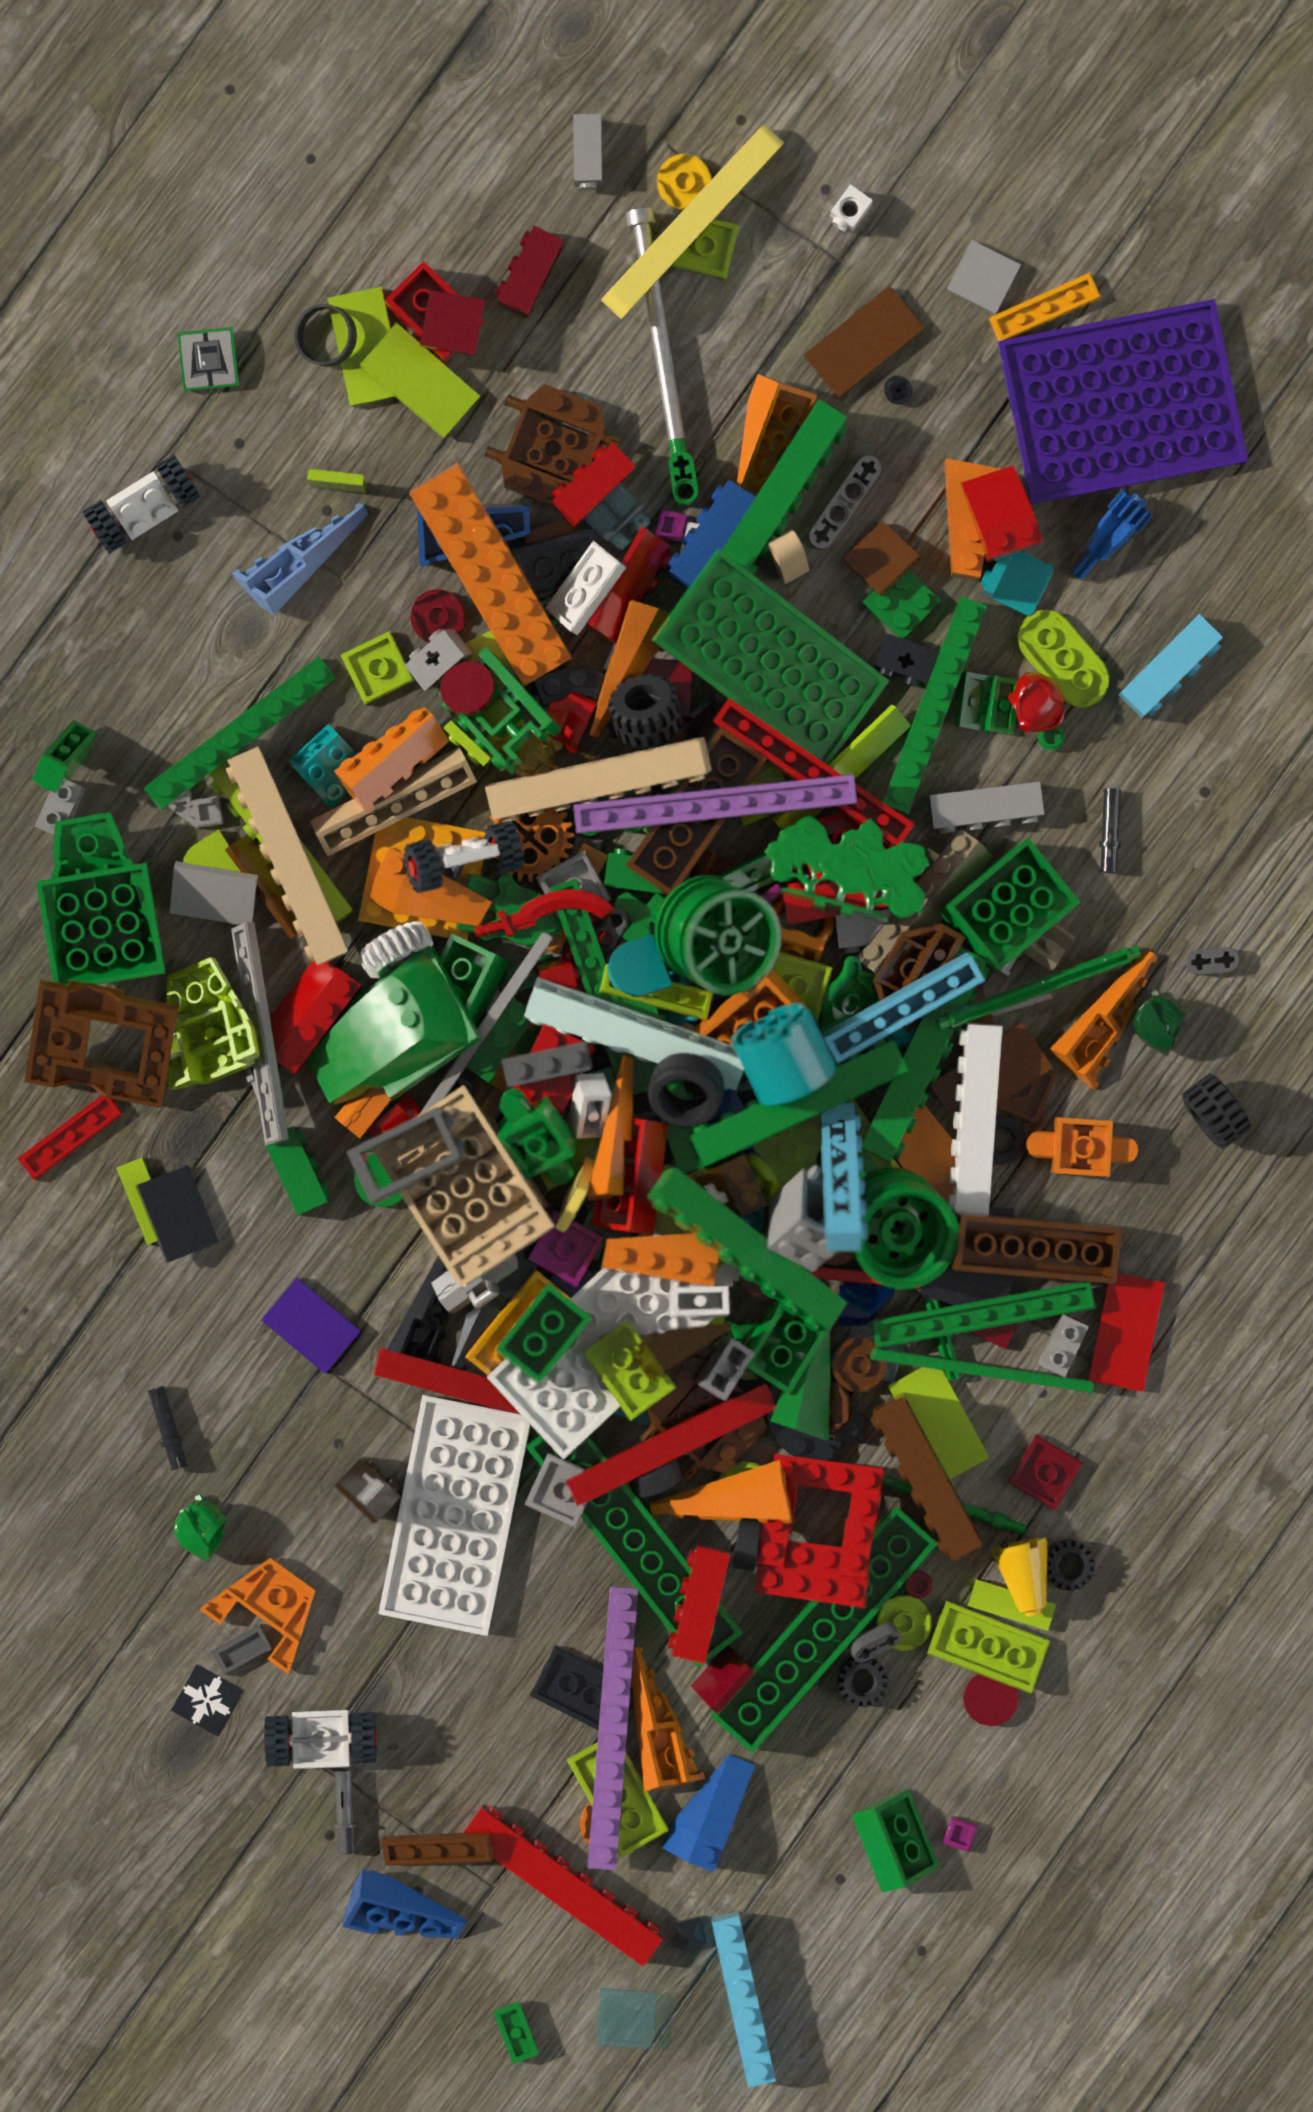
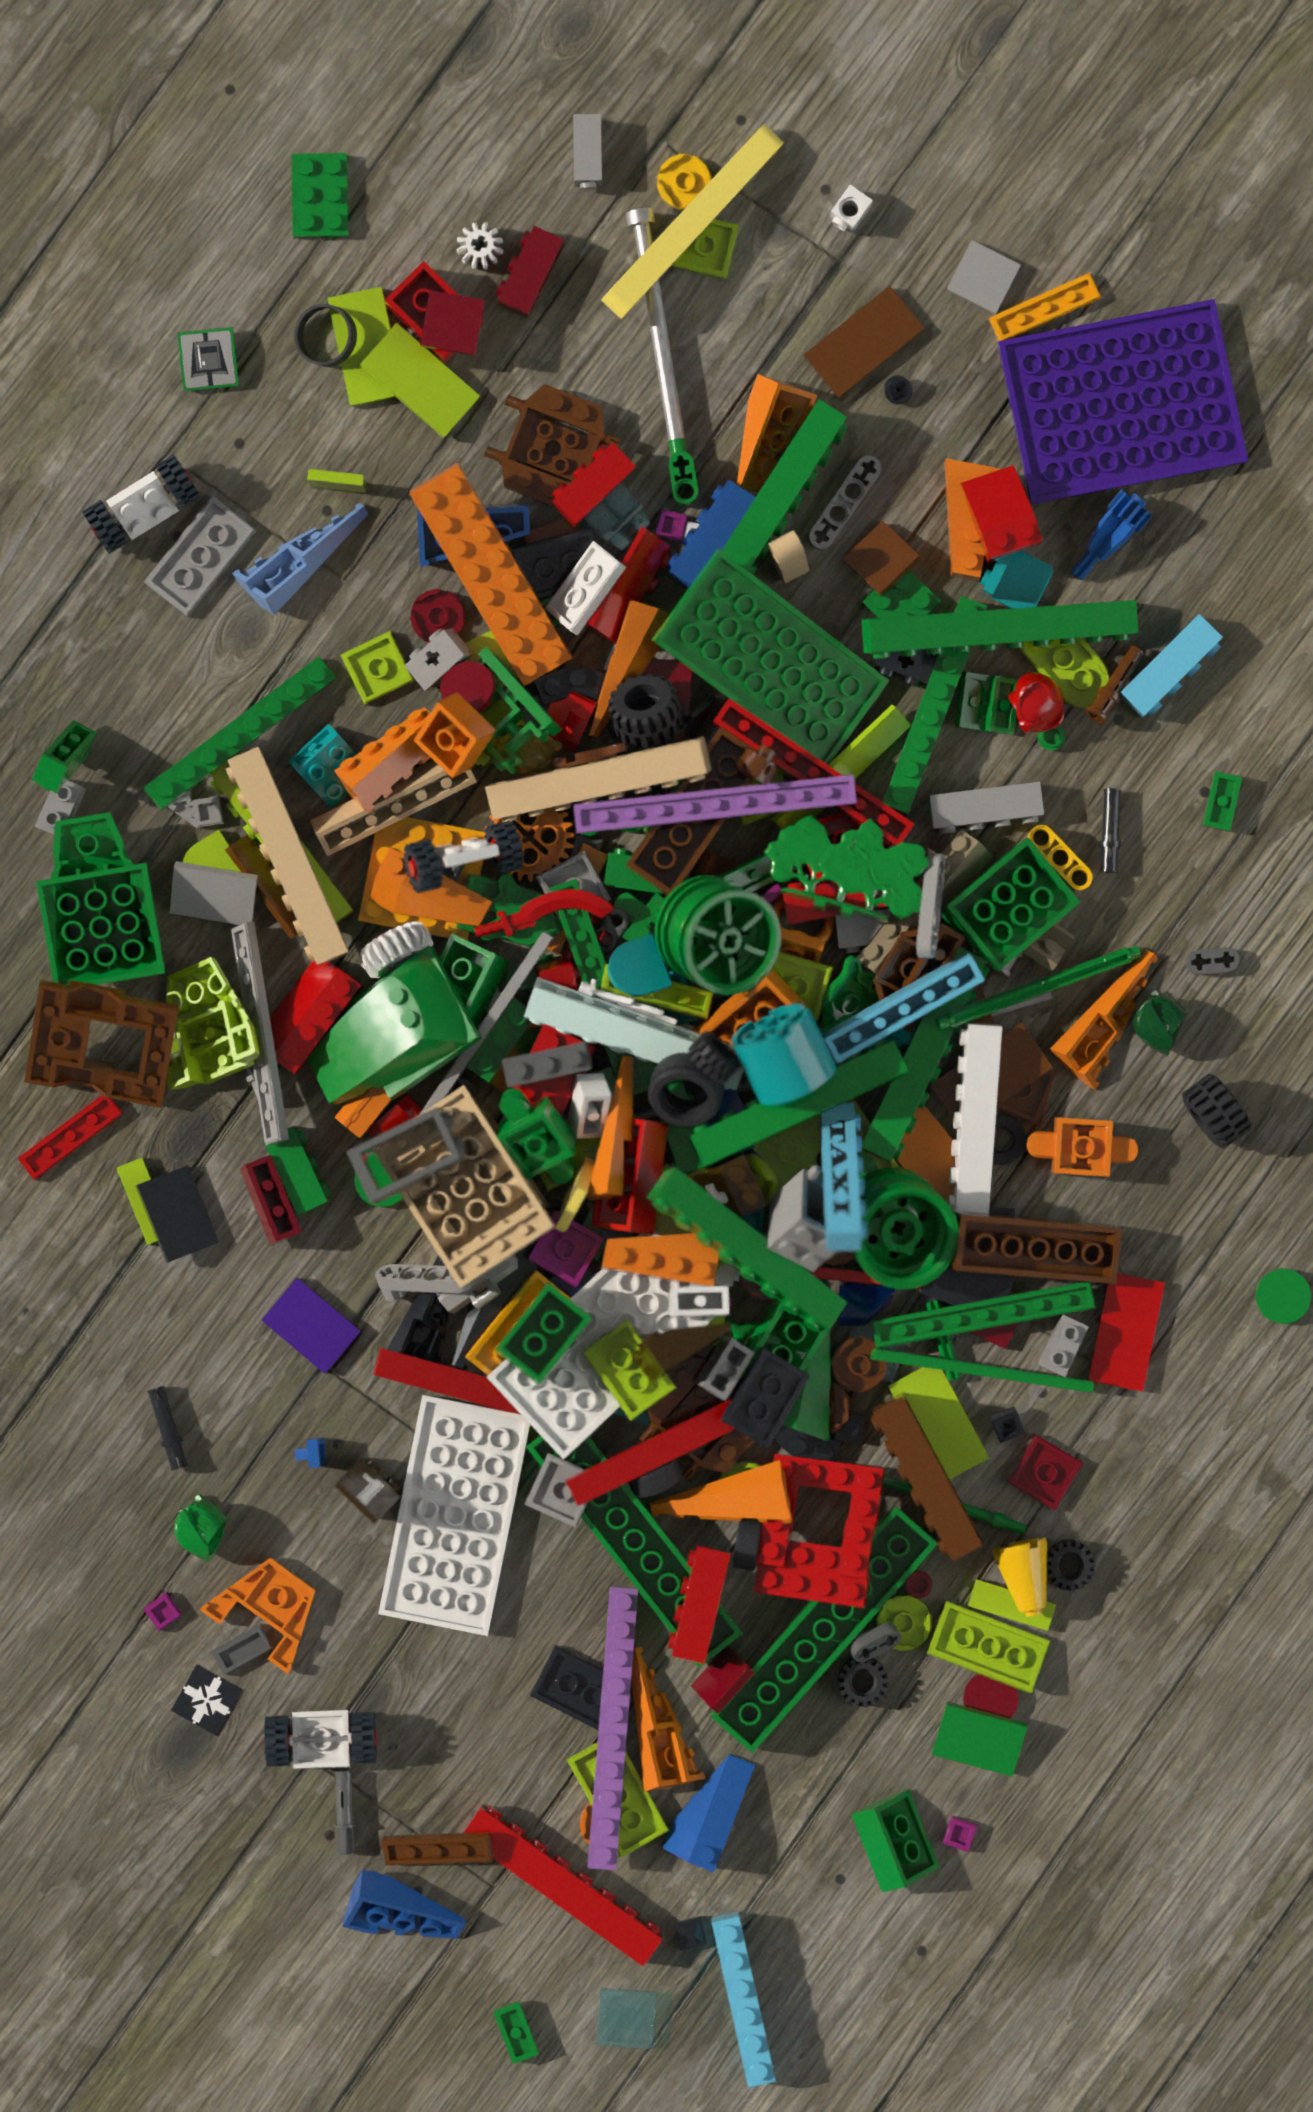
none -> magenta tile [143,1592,183,1631]
none -> light grey tile [144,495,256,617]
none -> dark red brick [240,1155,301,1246]
none -> green plate [291,153,349,238]
none -> blue tile [295,1437,327,1468]
none -> light grey beam [375,1264,474,1301]
none -> orange brick [413,693,496,778]
none -> white gear [457,222,503,270]
none -> reddish brown tile [550,743,628,769]
none -> white piece [578,979,678,1025]
none -> black tyre [688,1031,741,1083]
none -> black tile [720,1347,810,1449]
none -> reddish brown piece [736,744,778,785]
none -> green brick [862,600,1138,658]
none -> light grey beam [917,853,945,958]
none -> green tile [932,1701,1028,1777]
none -> black tile [989,1406,1026,1444]
none -> yellow beam [1027,825,1093,892]
none -> reddish brown pin [1084,645,1145,725]
none -> green plate [1202,771,1242,832]
none -> green tile [1255,1268,1311,1324]

